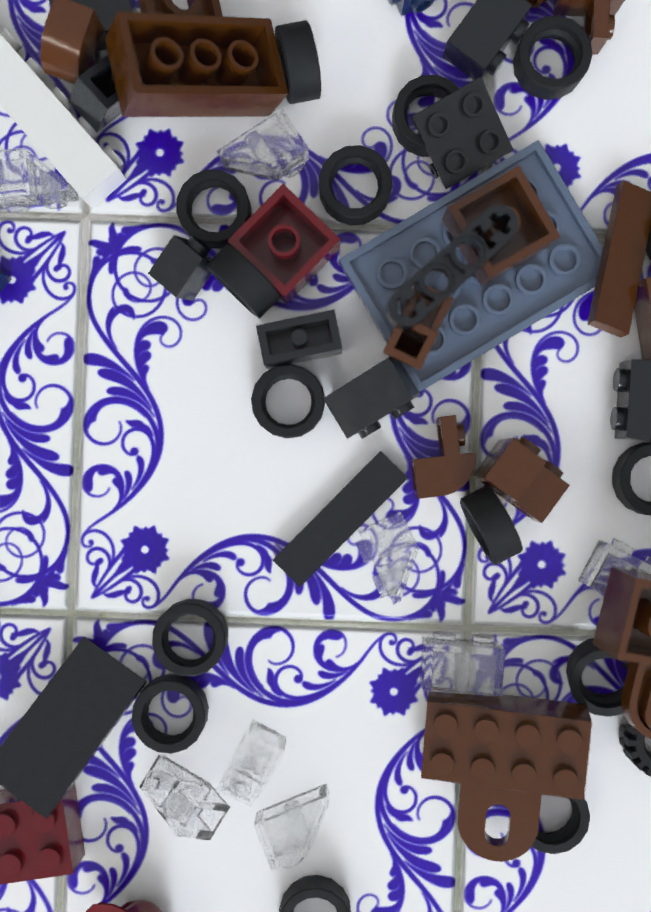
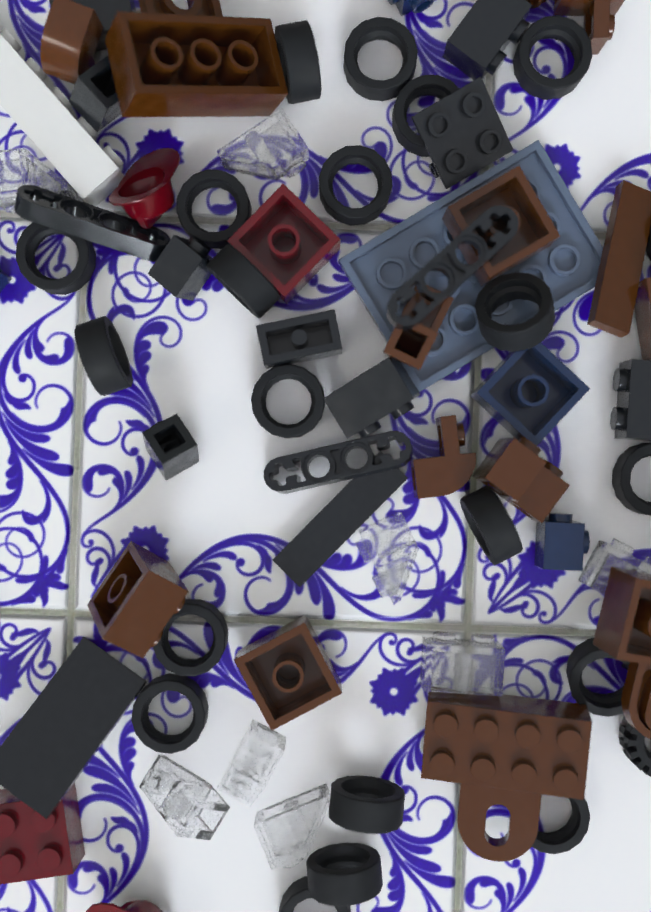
none -> black beam [14,185,170,262]
none -> black tyre [16,222,96,295]
none -> black tyre [74,316,133,396]
none -> reddish brown brick [87,541,189,658]
none -> dark red piece [109,148,180,229]
none -> black brick [142,413,199,481]
none -> reddish brown brick [234,615,342,731]
none -> black beam [264,431,413,494]
none -> black tyre [306,843,383,906]
none -> black tyre [329,775,405,834]
none -> black tyre [343,17,418,101]
none -> dark blue brick [470,343,590,446]
none -> black tyre [475,272,555,352]
none -> dark blue brick [535,513,590,571]

